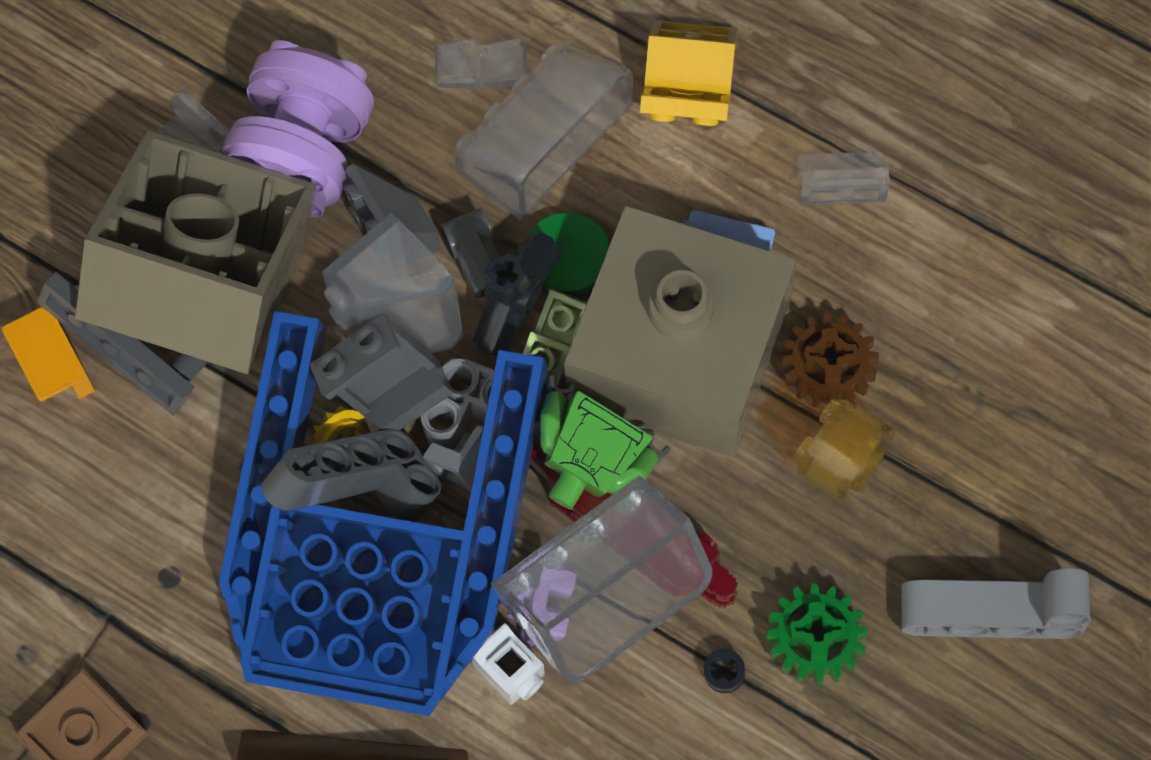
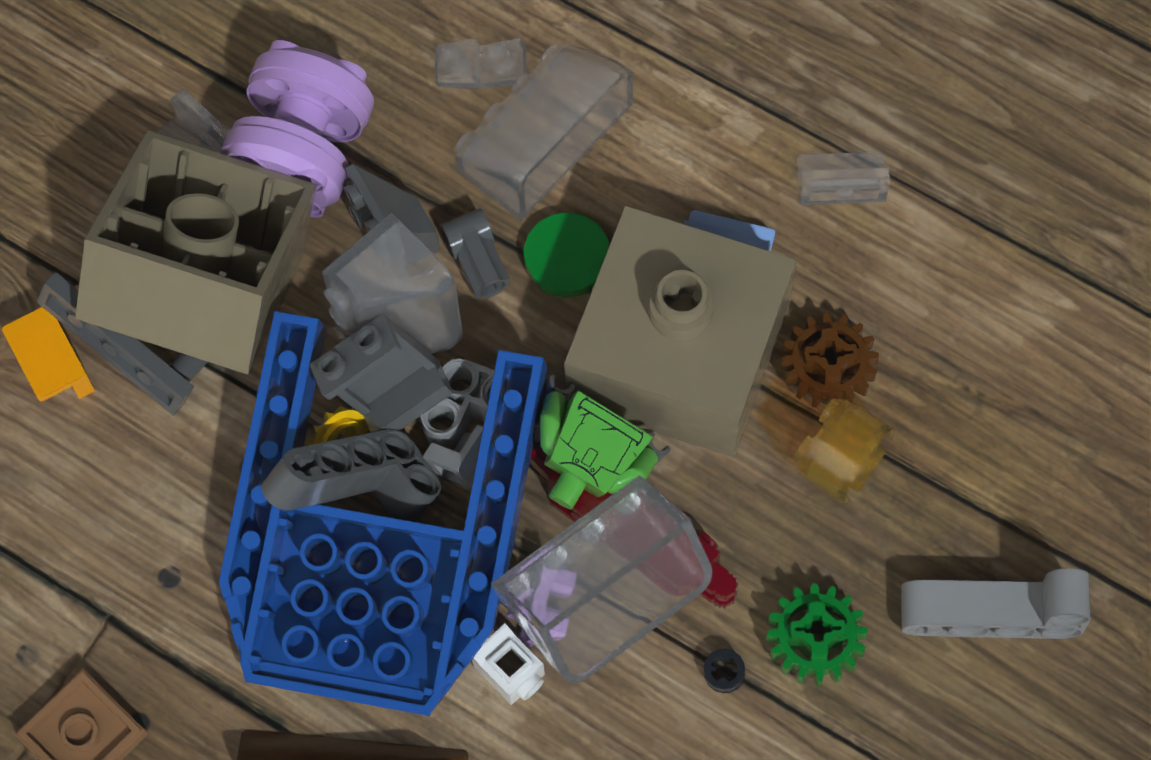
black piece [472,232,562,355] -> none
yellowish green slope [523,289,588,387] -> none
yellow bracket [640,20,738,126] -> none

